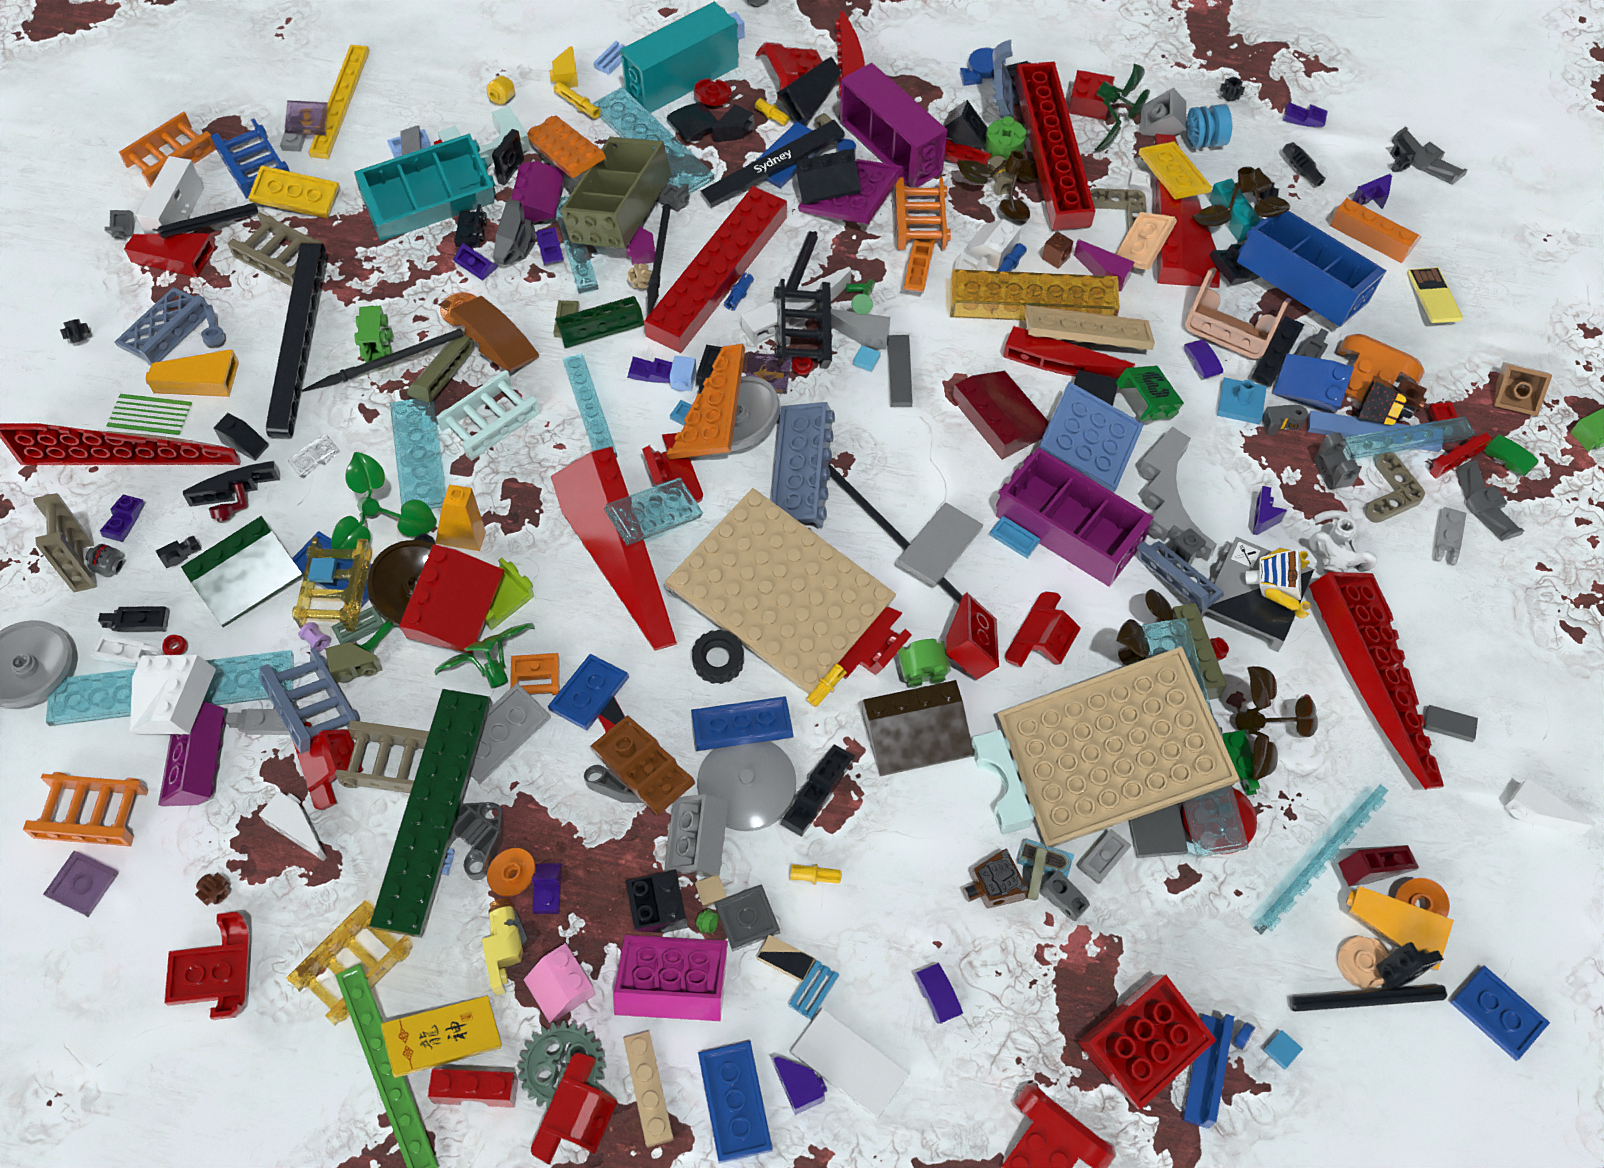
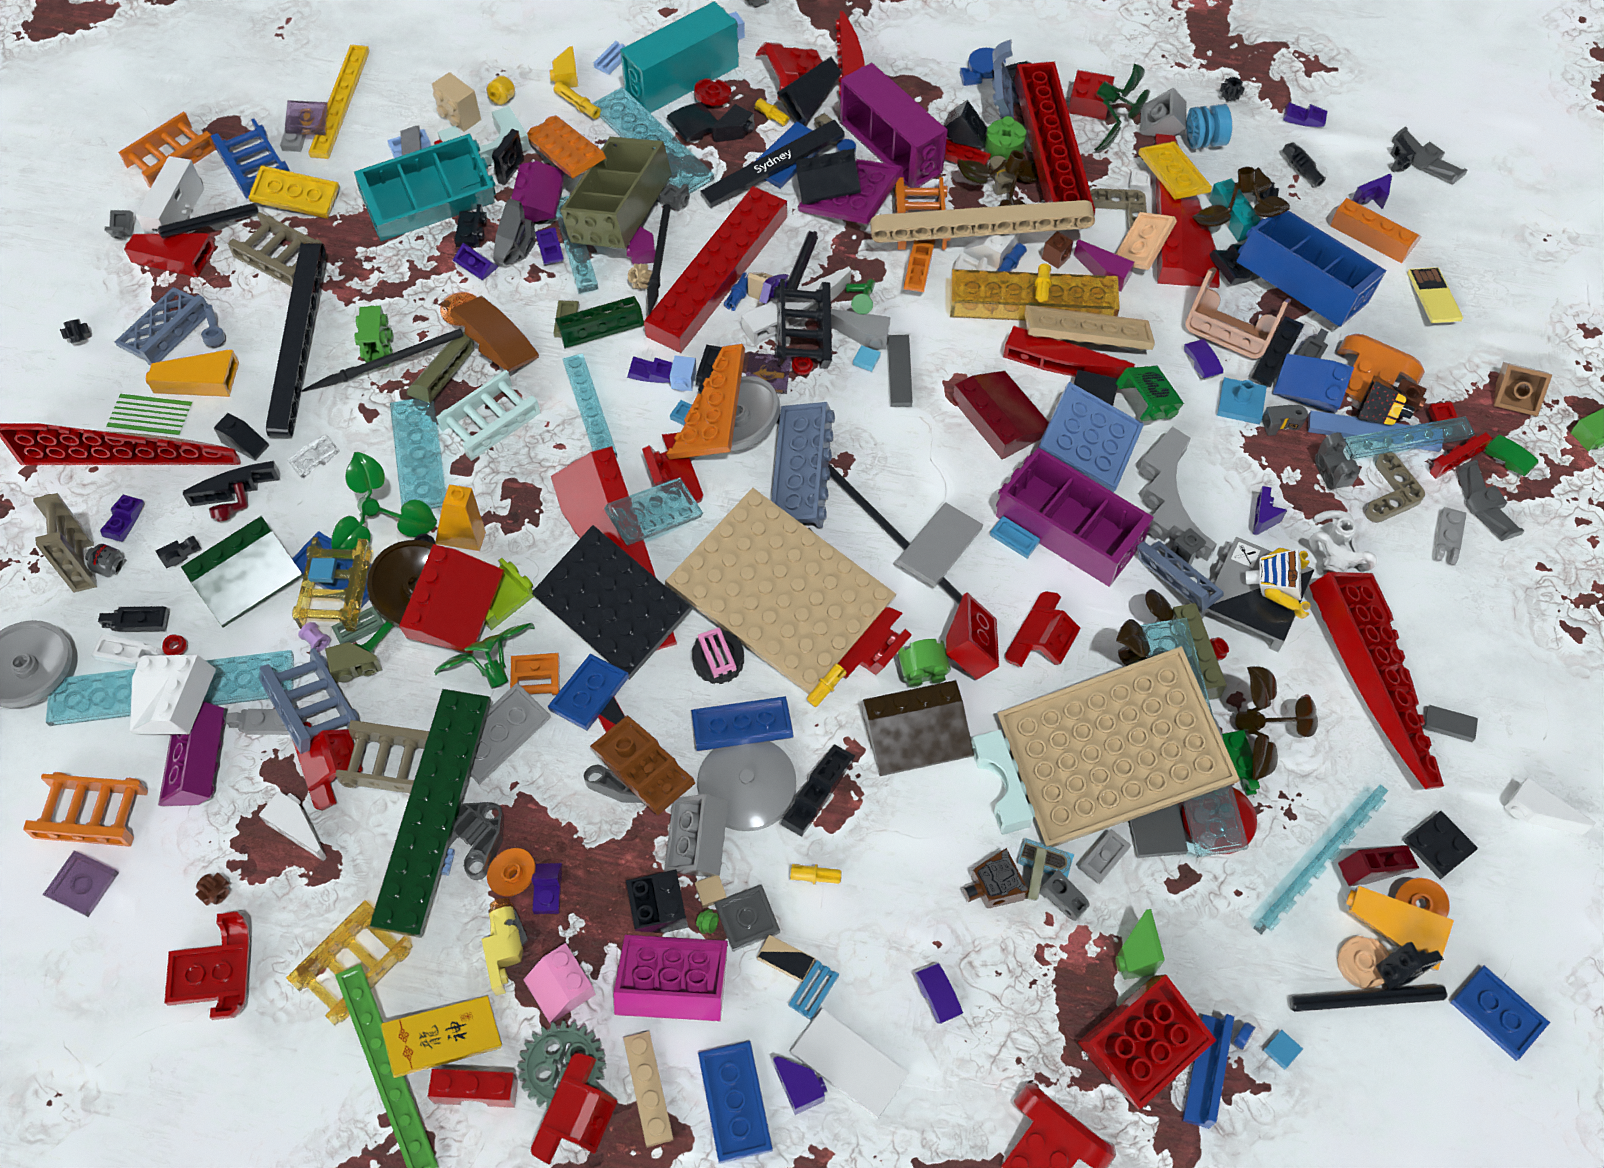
none -> tan brick [432,72,481,132]
none -> black plate [532,525,692,680]
none -> bright pink tile [698,627,736,678]
none -> tan slope [748,272,772,300]
none -> dark purple slope [759,274,789,304]
none -> tan beam [870,200,1095,243]
none -> yellow axle [1035,263,1052,302]
none -> bright green slope [1116,909,1165,980]
none -> black plate [1403,811,1478,880]

